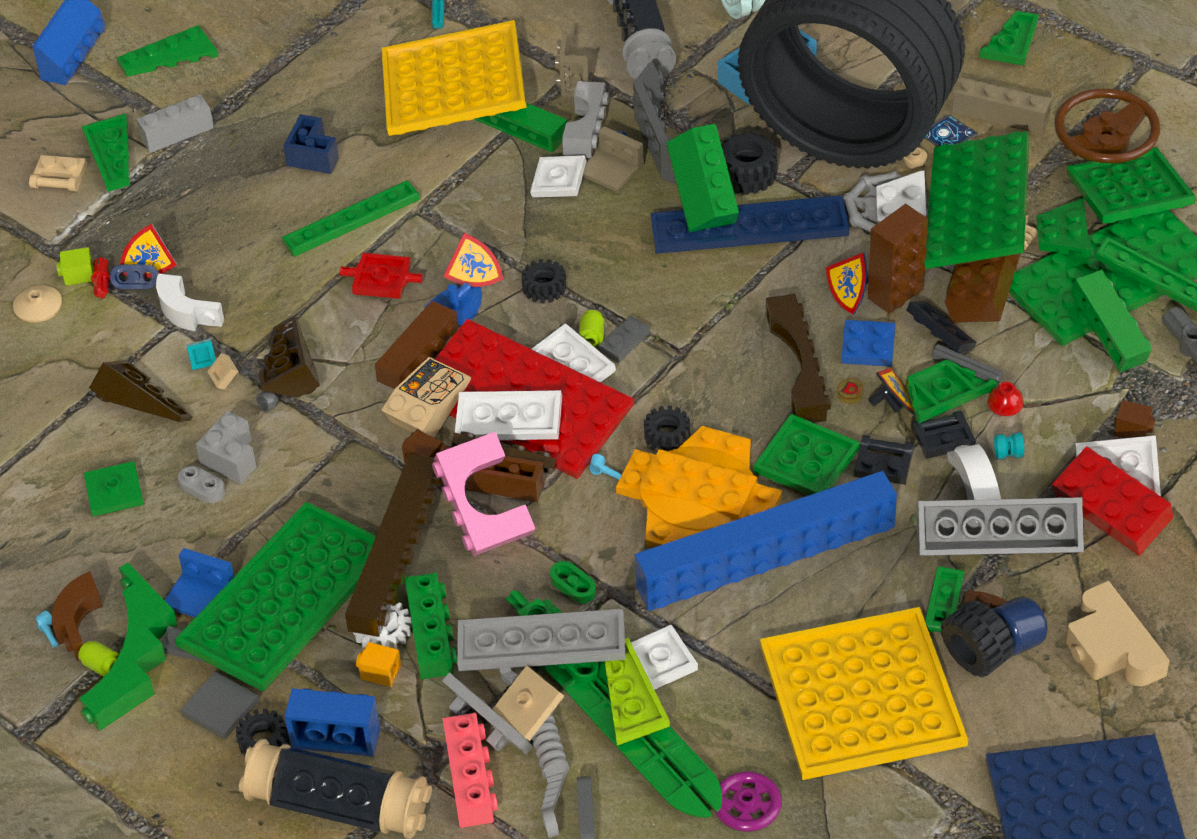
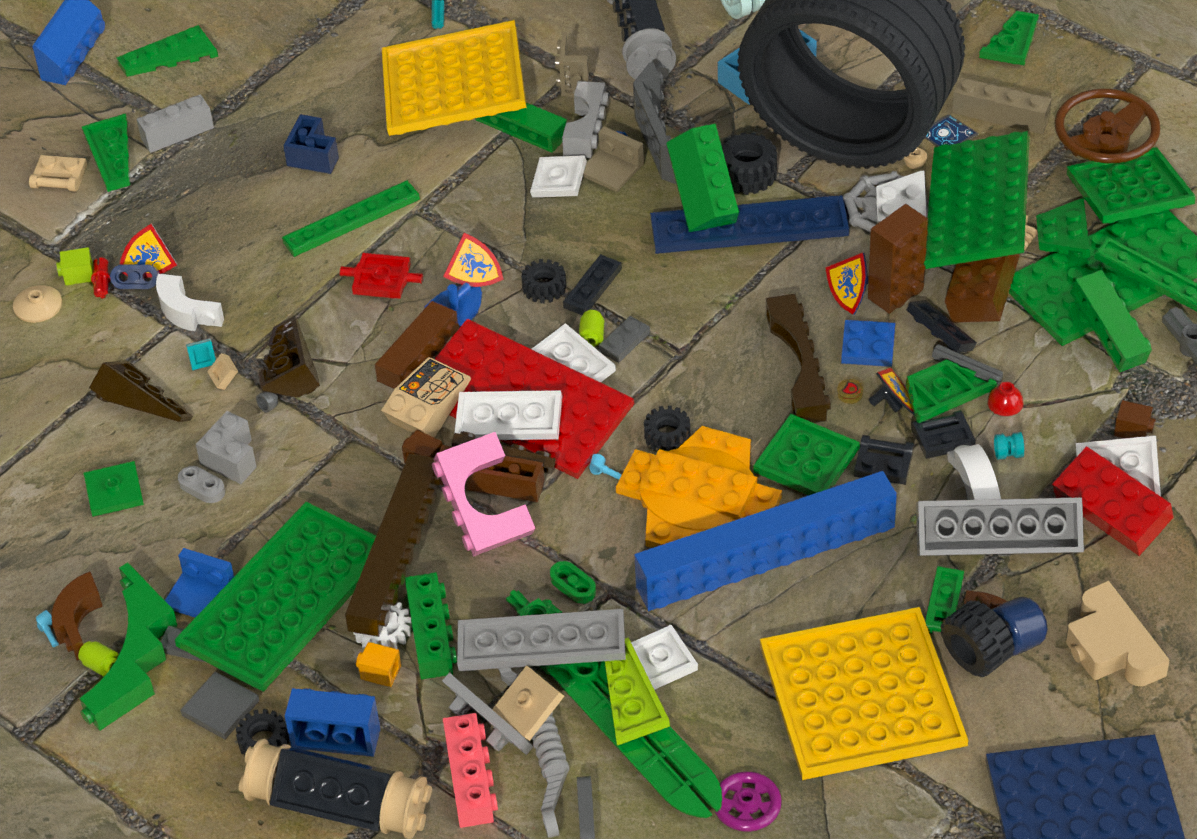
none -> black plate [563,254,622,315]

